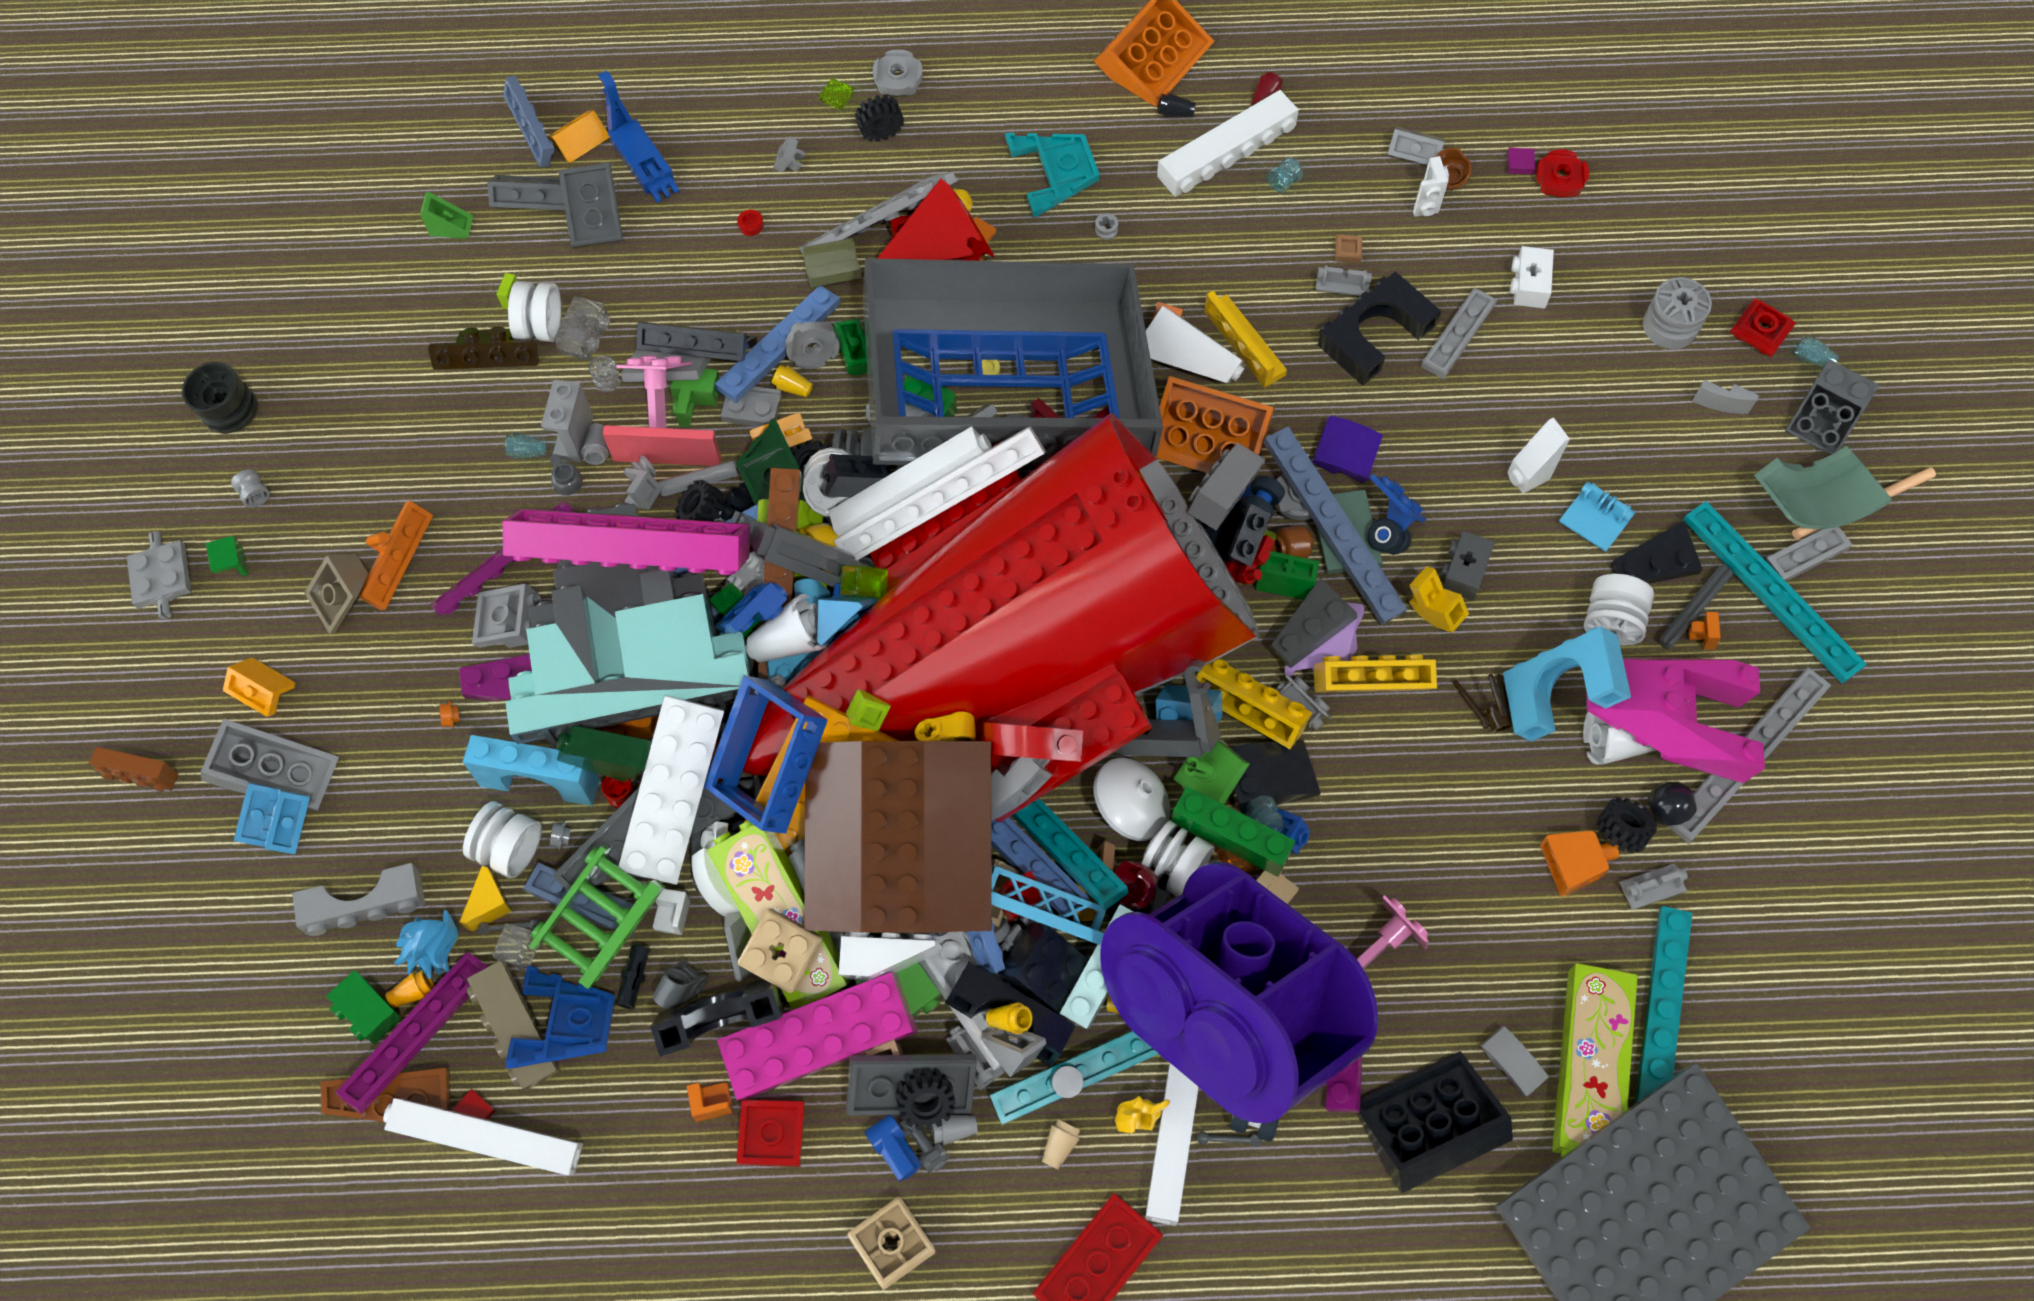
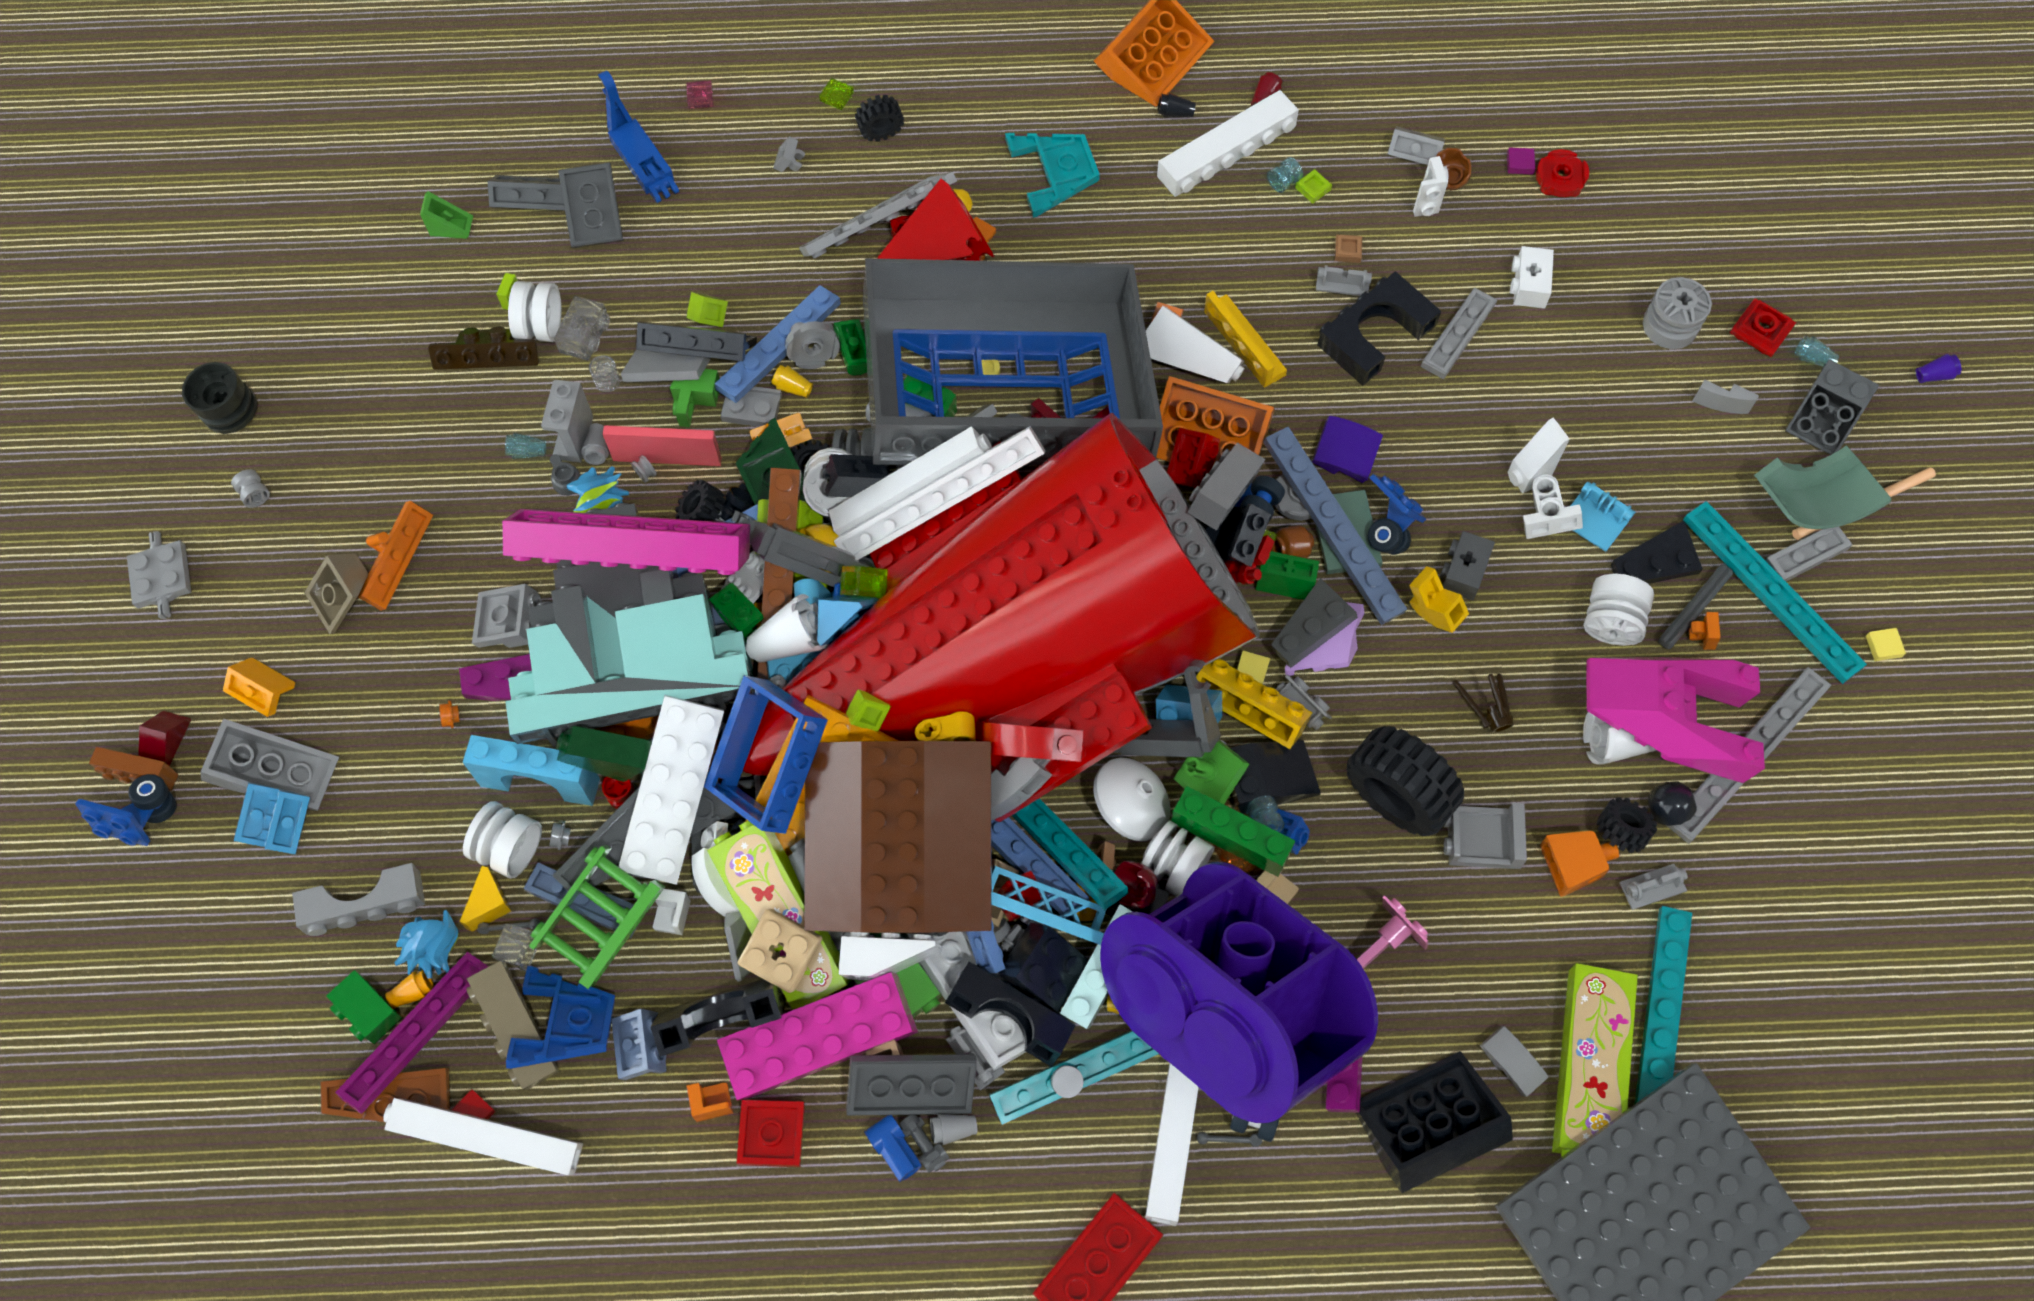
green panel [206,535,248,577] -> none
magenta plate [429,502,574,616] -> none
sand blue plate [503,76,554,168] -> none
light orange panel [547,110,609,163] -> none
black pin [616,945,651,1009] -> none
bright pink piece [617,355,692,428] -> none
light grey panel [623,468,662,510] -> none
dark grey piece [653,959,709,1010] -> none
light grey axle [658,460,739,496] -> none
blue plate [715,582,788,634] -> none
red tile [737,209,764,236] -> none
olive panel [802,238,862,288] -> none
tan brick [847,1197,935,1289] -> none
light grey plate [873,50,923,96] -> none
black tyre [896,1068,956,1130] -> none
light grey slope [982,1028,1047,1077] -> none
yellow cone [986,1003,1032,1034] -> none
tan cone [1042,1119,1080,1170] -> none
light grey bush [1095,213,1118,240] -> none
yellow piece [1115,1096,1170,1133] -> none
yellow brick [1314,655,1437,693] -> none
medium azure arch [1503,626,1631,742] -> none
none -> blue plate [75,774,176,846]
none -> dark red slope [138,711,191,766]
none -> dark azure hair [567,466,629,513]
none -> sand blue bracket [612,1009,667,1080]
none -> clear pink plate [686,80,714,109]
none -> lime panel [687,292,728,327]
none -> red bracket [1167,428,1220,488]
none -> light yellow tile [1237,651,1270,684]
none -> lime tile [1295,169,1332,204]
none -> black tyre [1346,726,1464,836]
none -> light grey panel [1444,803,1527,869]
none -> white tile [1523,474,1583,539]
none -> light yellow tile [1866,628,1906,661]
none -> dark purple cone [1916,354,1962,383]

